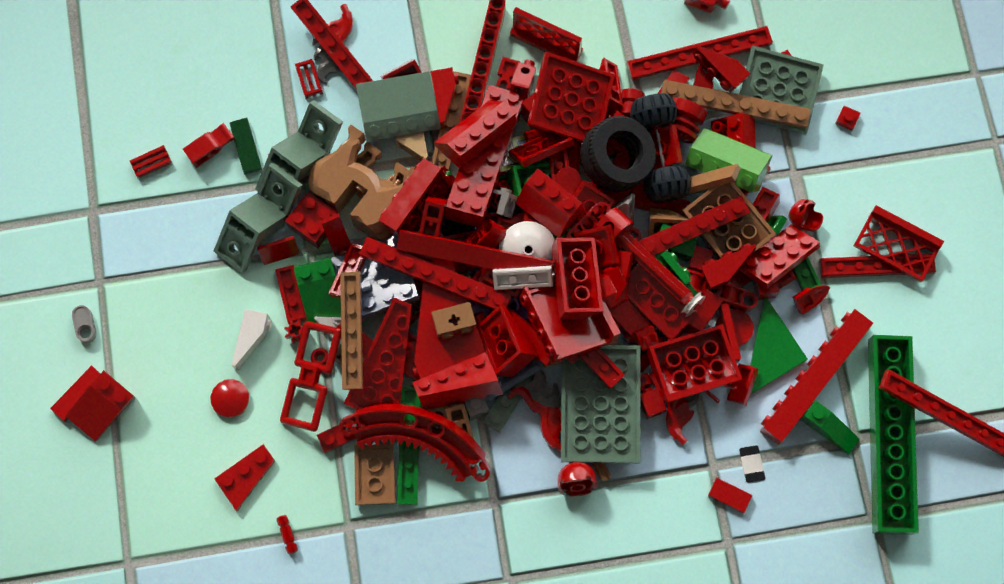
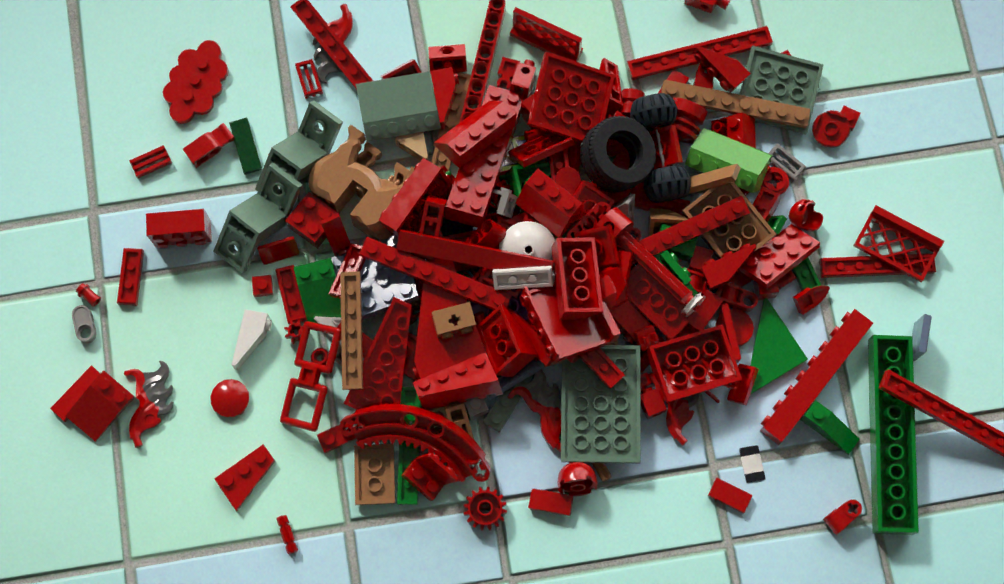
none -> red pin [76,283,101,307]
none -> red tile [117,248,144,306]
none -> piece [124,360,174,448]
none -> red brick [146,209,212,248]
none -> red plate [163,40,229,124]
none -> red plate [252,275,273,297]
none -> red bracket [401,453,459,501]
none -> red brick [428,44,467,74]
none -> red gear [464,487,507,531]
none -> red slope [528,489,574,516]
none -> red gear [761,167,789,194]
none -> light grey tile [768,143,806,182]
none -> red tile [812,110,850,148]
none -> red piece [823,499,862,535]
none -> sand blue tile [912,314,932,361]

